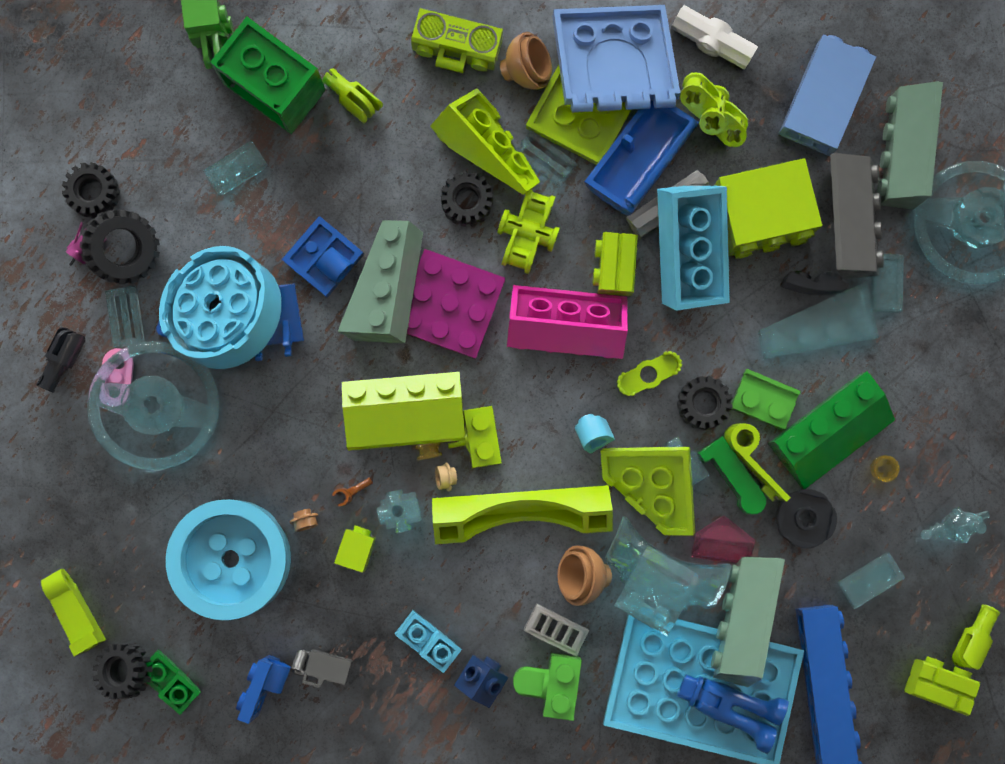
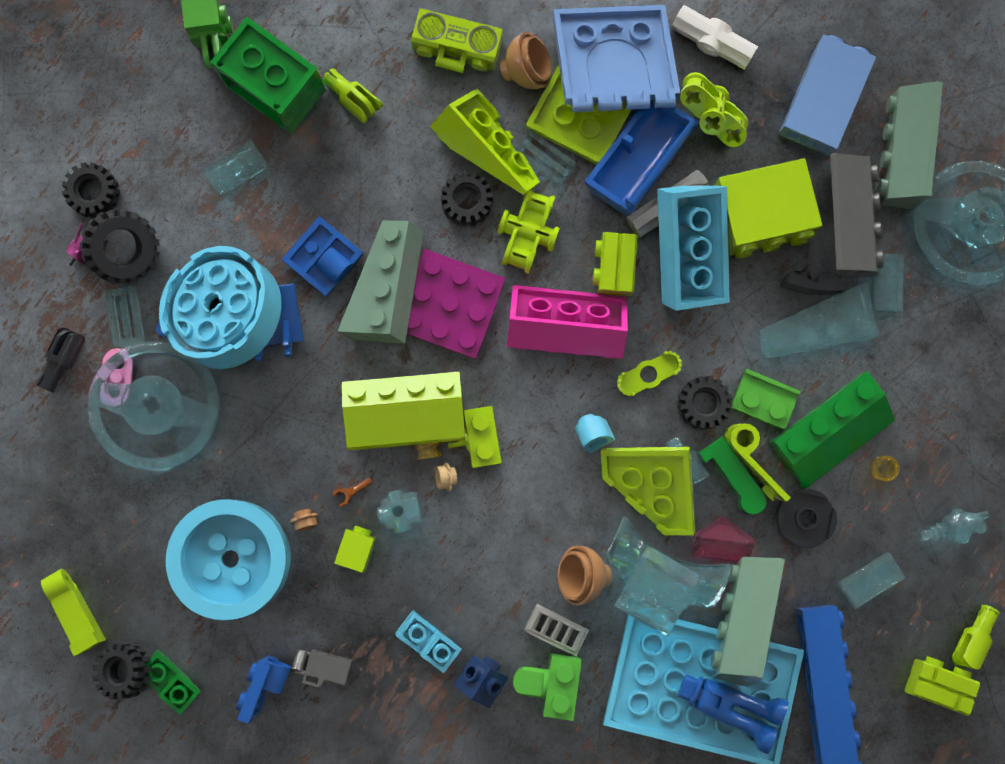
lime arch [432,485,613,544] -> none

